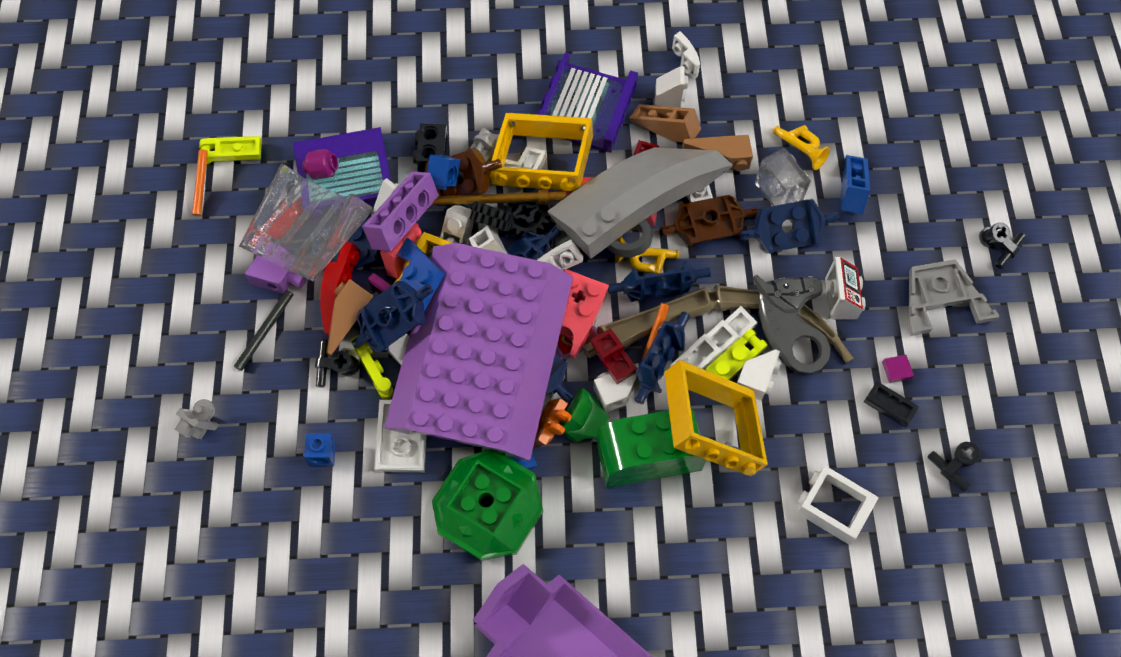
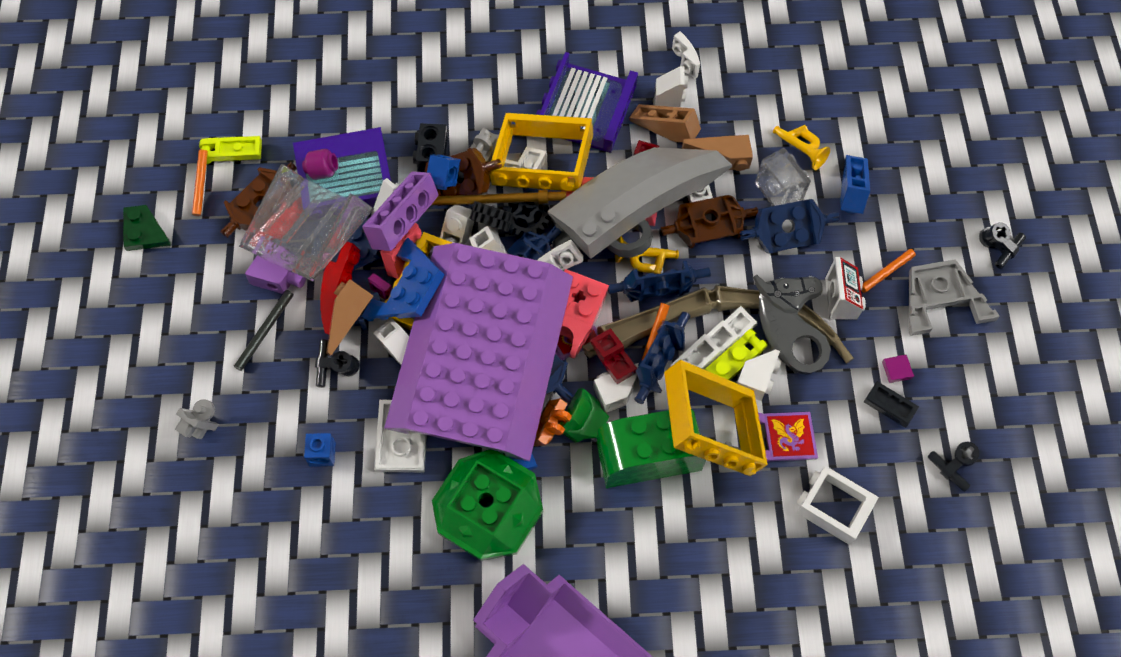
neon yellow plate [350,335,394,399] -> none
dark blue plate [352,281,434,352] -> none
none -> dark green wing [123,205,171,251]
none -> reddish brown plate [221,162,297,238]
none -> flag [758,412,818,462]
none -> orange bar [861,249,916,293]

